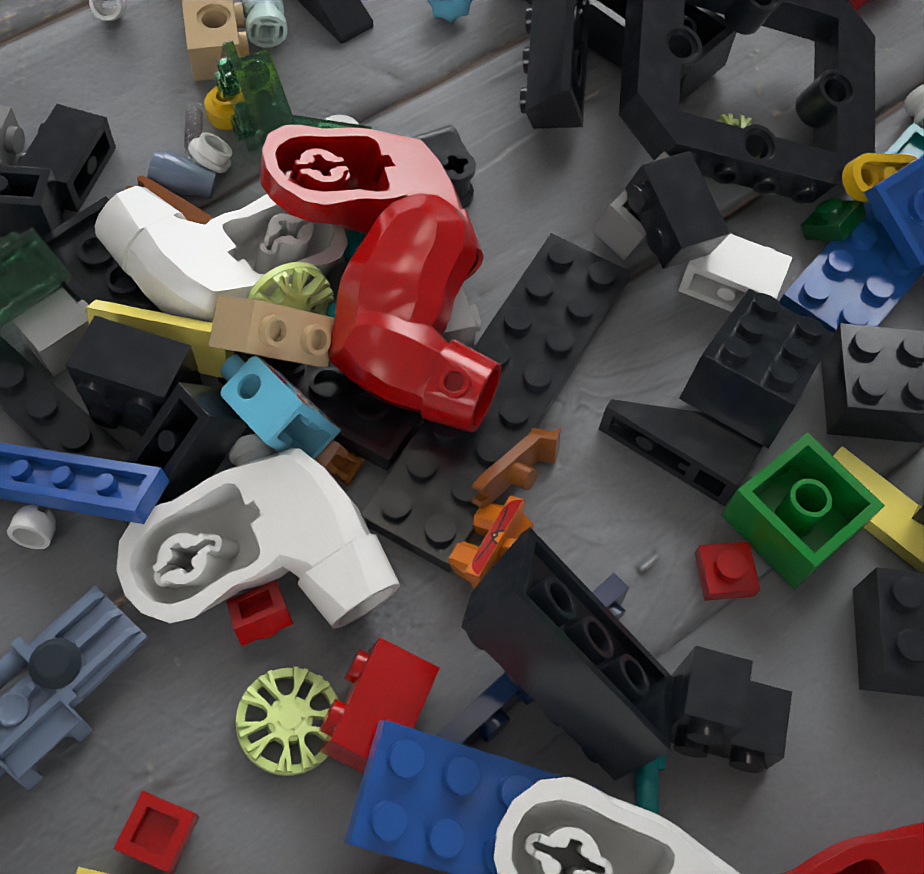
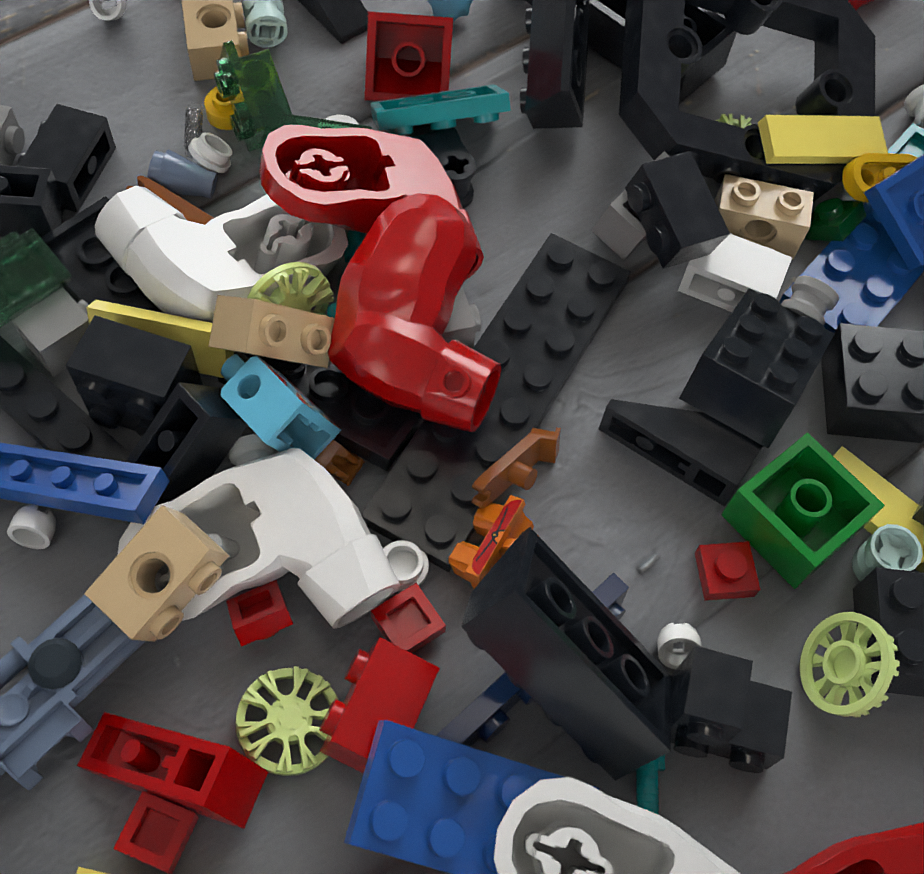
none -> red slope [77,712,268,829]
none -> tan brick [84,505,230,642]
none -> red slope [364,11,453,101]
none -> teal plate [370,84,511,135]
none -> red plate [371,583,446,653]
none -> white plate [383,540,429,593]
none -> white hinge [657,623,702,669]
none -> tan brick [715,174,814,260]
none -> light yellow tile [758,115,888,164]
none -> light grey wheel [781,276,839,326]
none -> yellowish green wheel [800,612,900,718]
none -> light aqua wheel [851,524,923,582]

